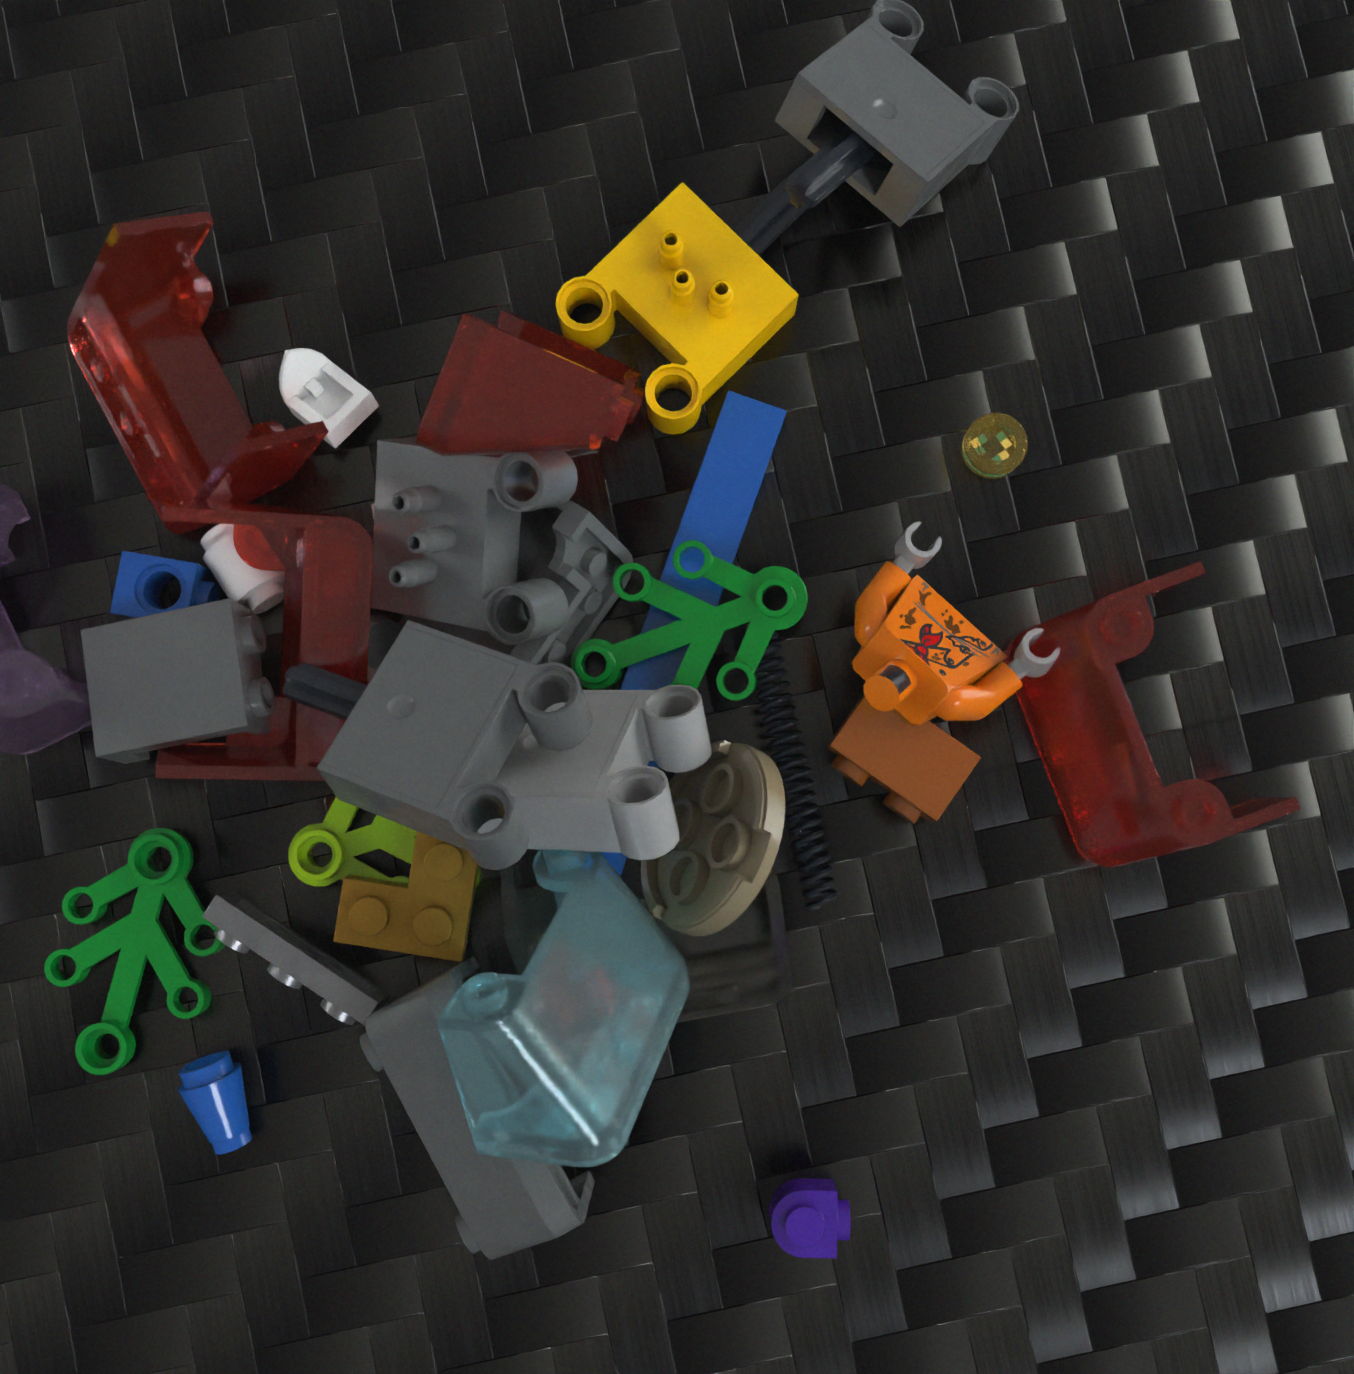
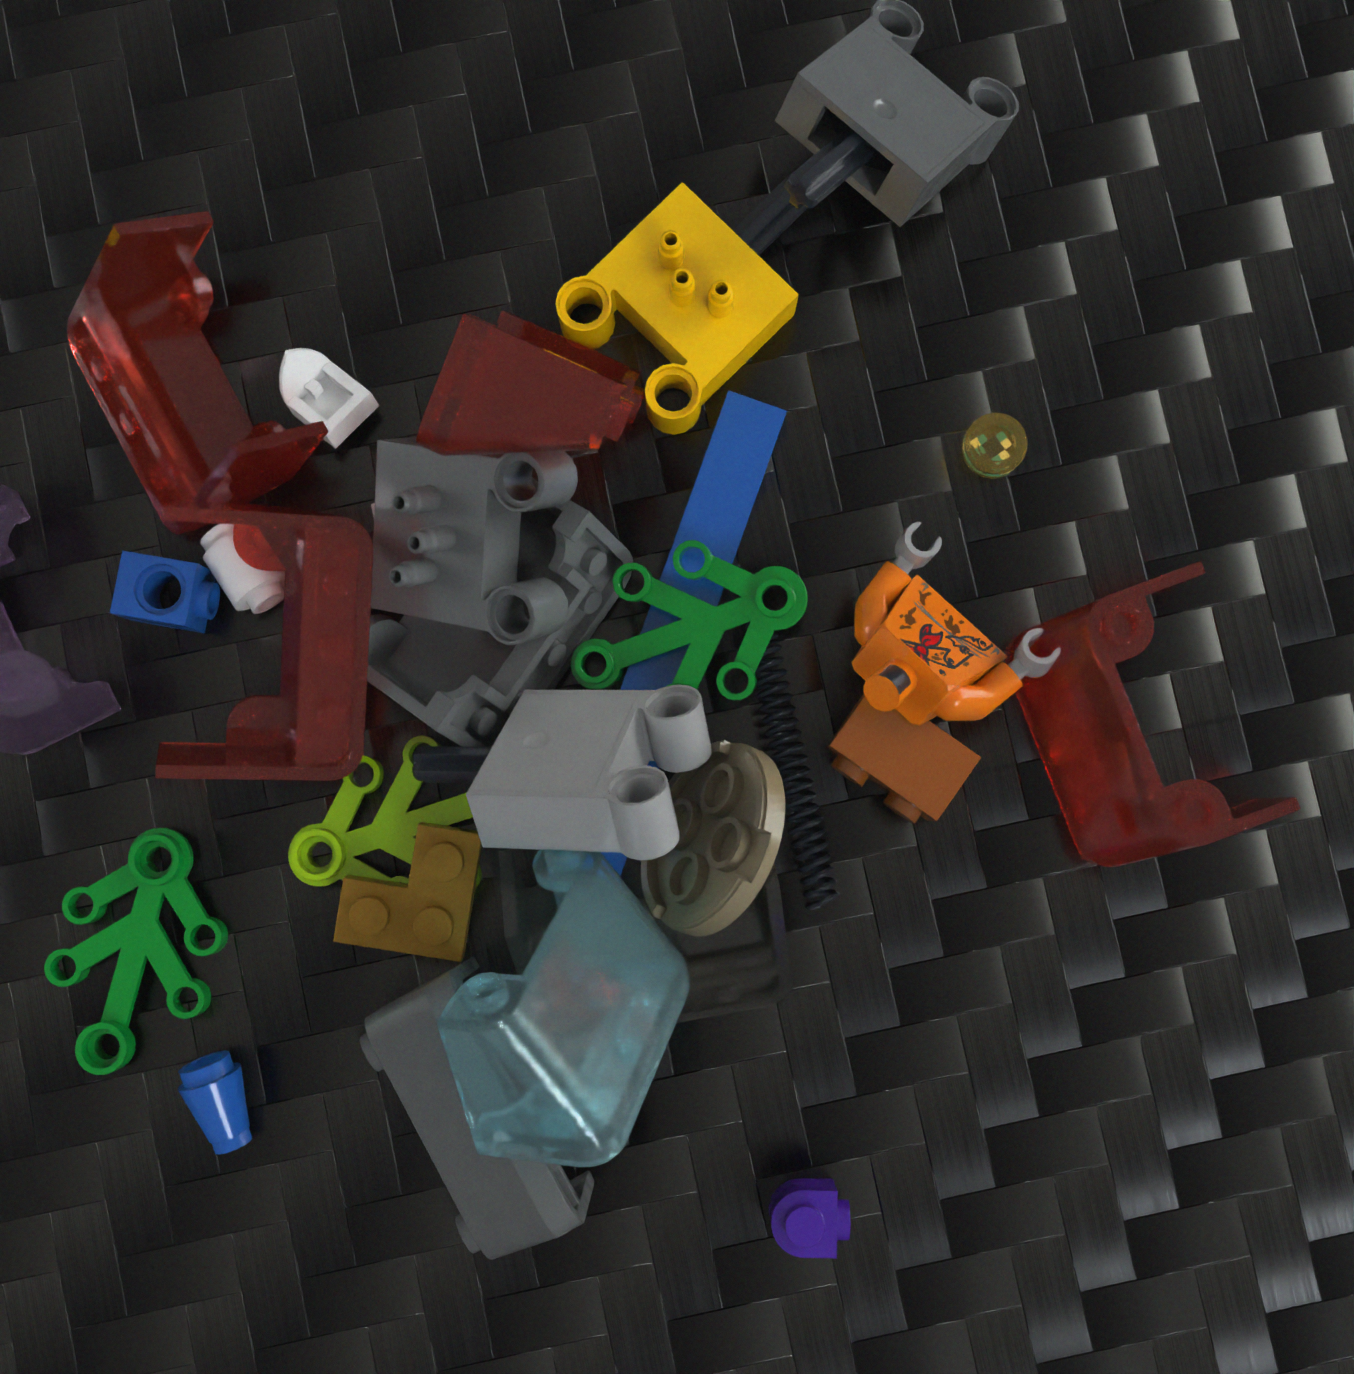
dark grey panel [80,598,275,764] -> none
flat silver plate [202,892,391,1025] -> none
dark grey piece [282,620,592,870] -> none

